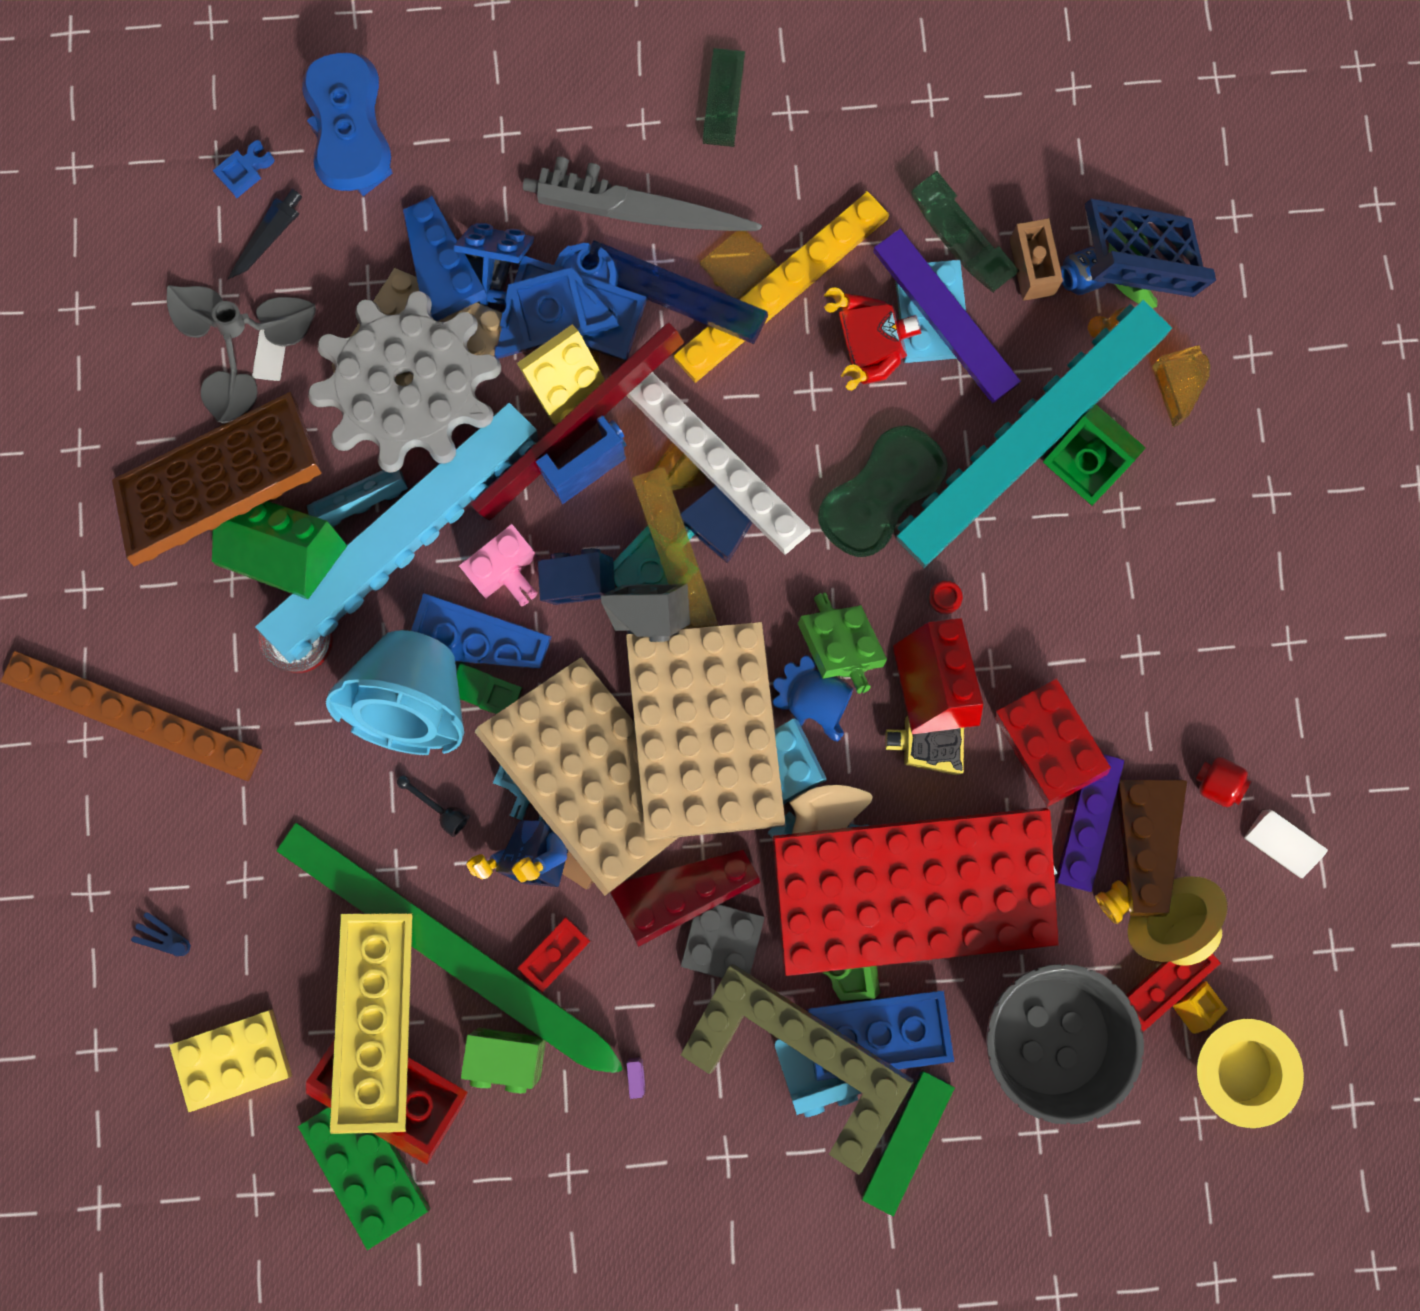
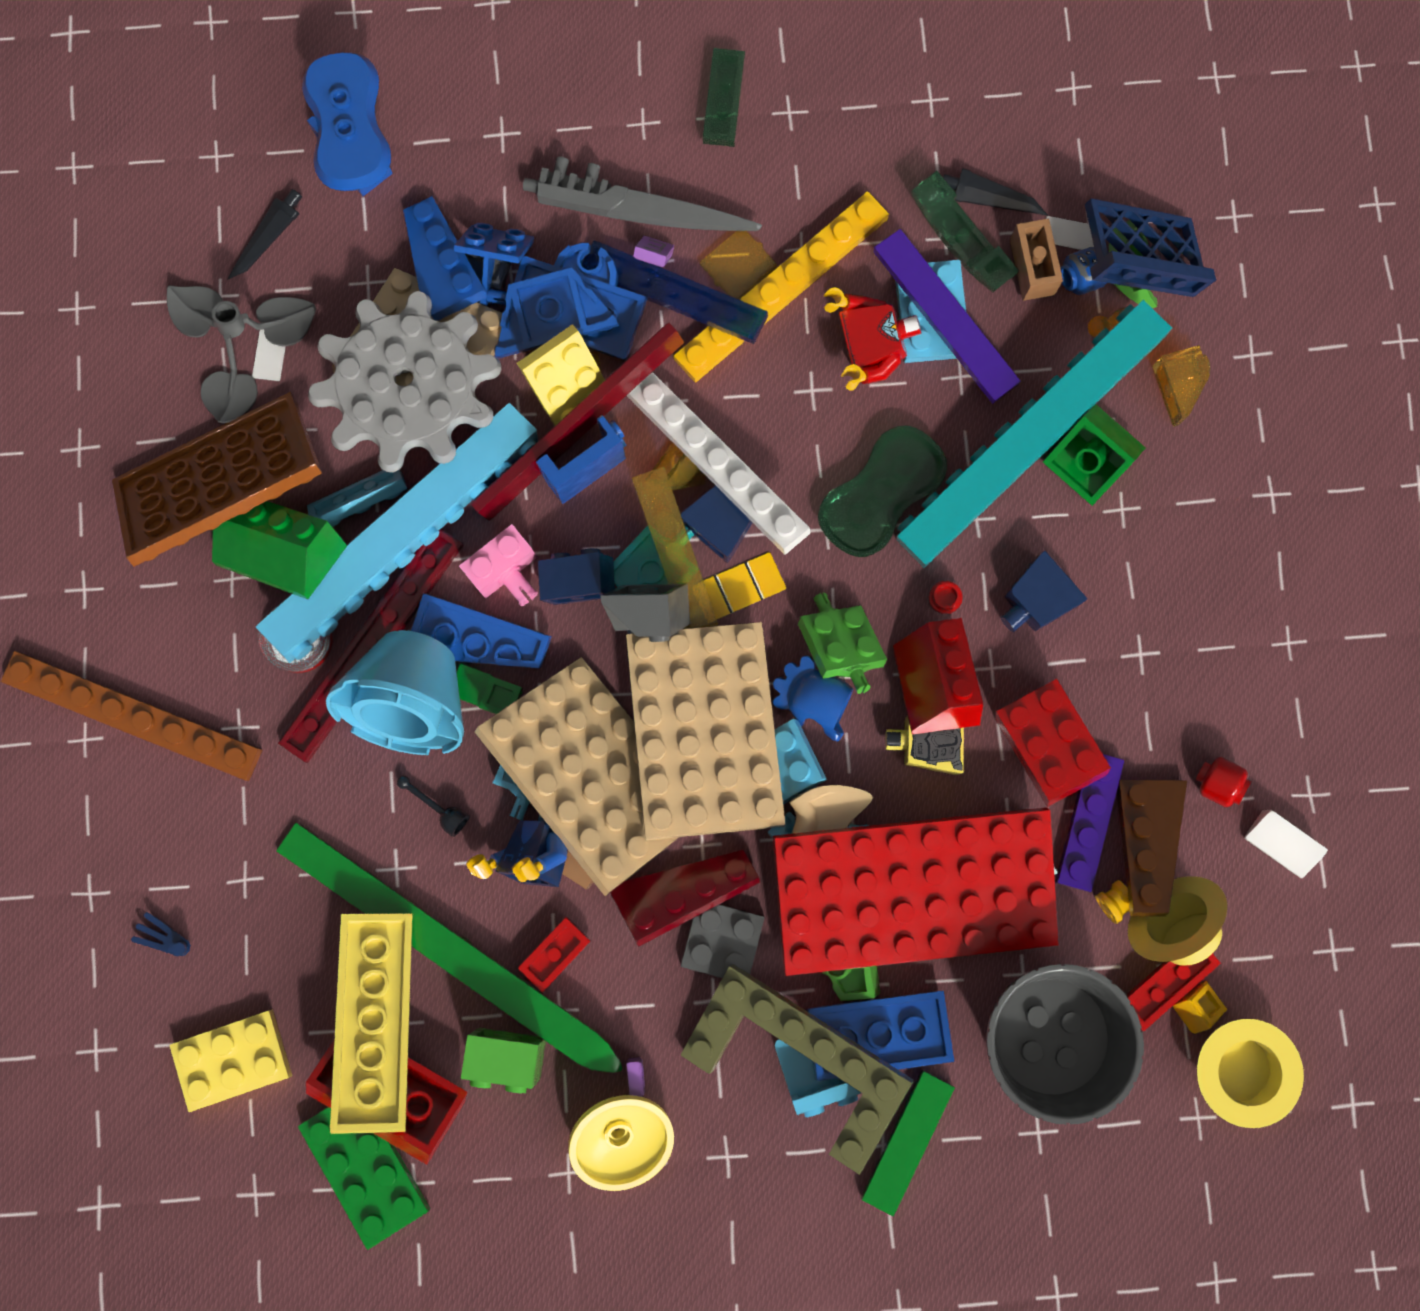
blue plate [212,140,275,198] -> none
none -> dark red tile [278,529,464,763]
none -> light yellow dish [568,1095,674,1191]
none -> medium lavender tile [633,236,674,267]
none -> yellow sticker [692,553,786,623]
none -> black bar [940,168,1048,216]
none -> dark blue torso [1000,551,1088,632]
none -> white sticker [1046,216,1094,250]

